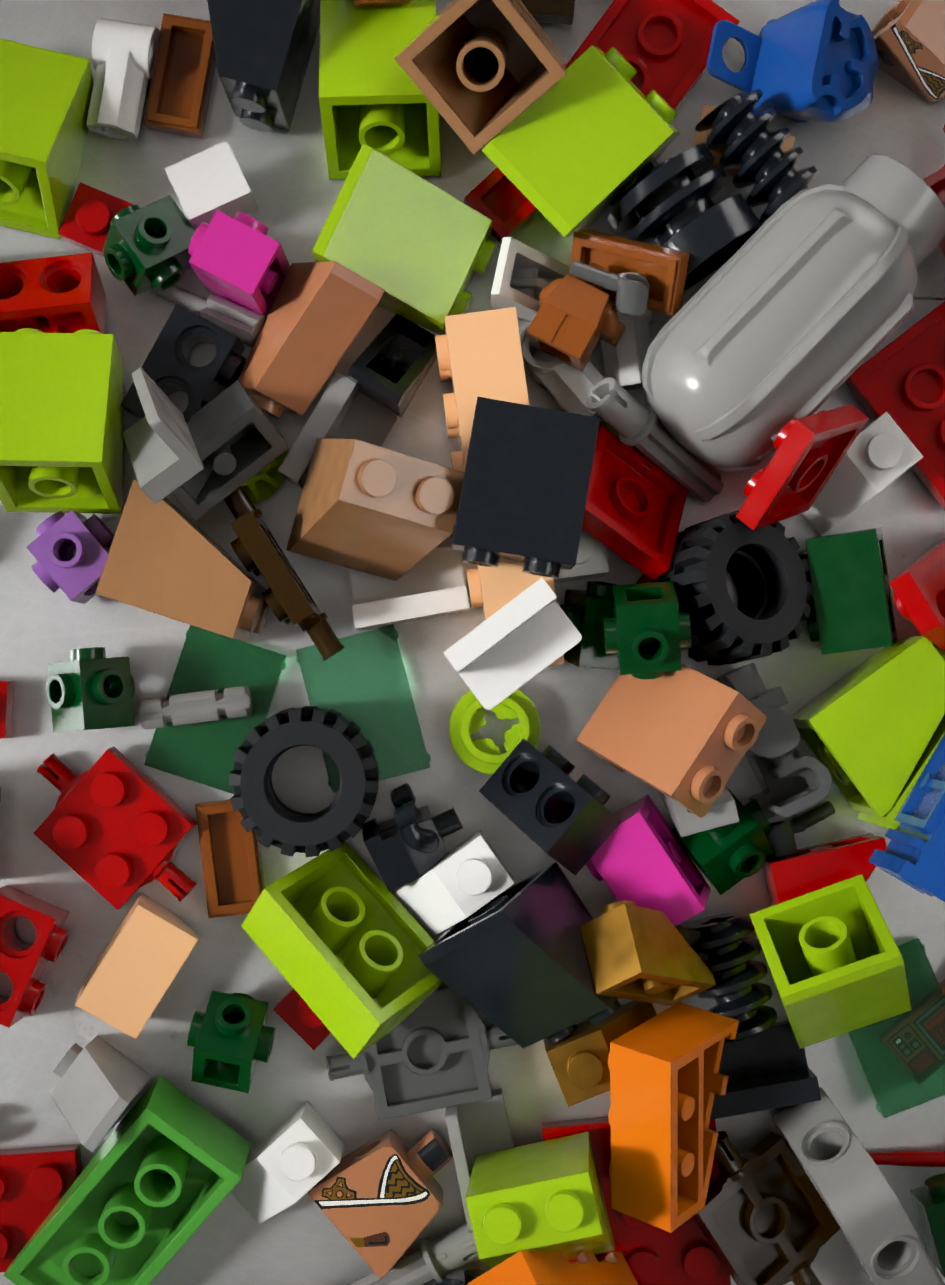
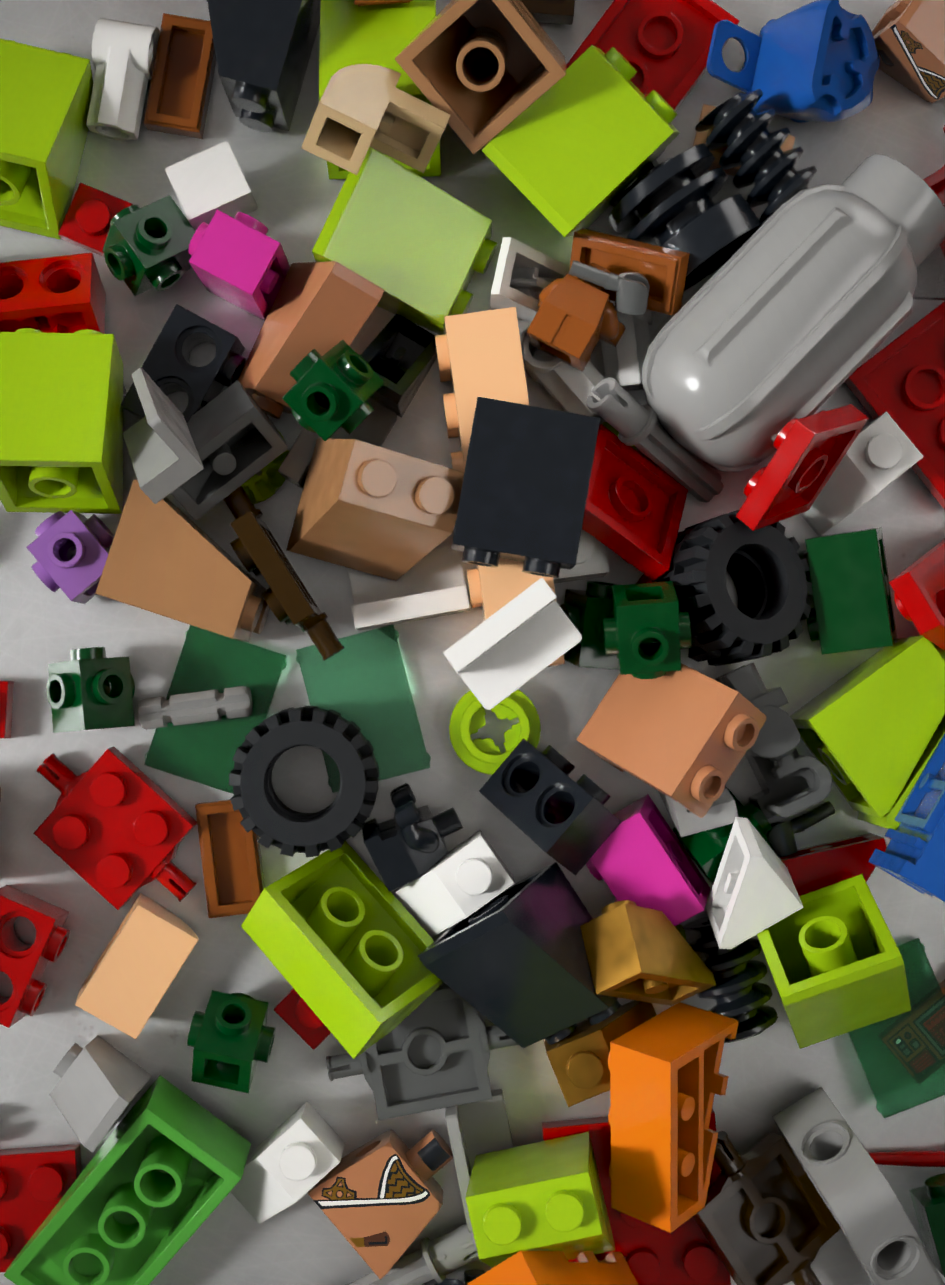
light grey axle [156,285,266,348] -> none
red plate [464,167,539,244] -> none
black panel [710,1020,821,1120] -> none
none -> dark green brick [282,340,385,441]
none -> tan brick [301,64,450,175]
none -> white slope [705,817,804,949]

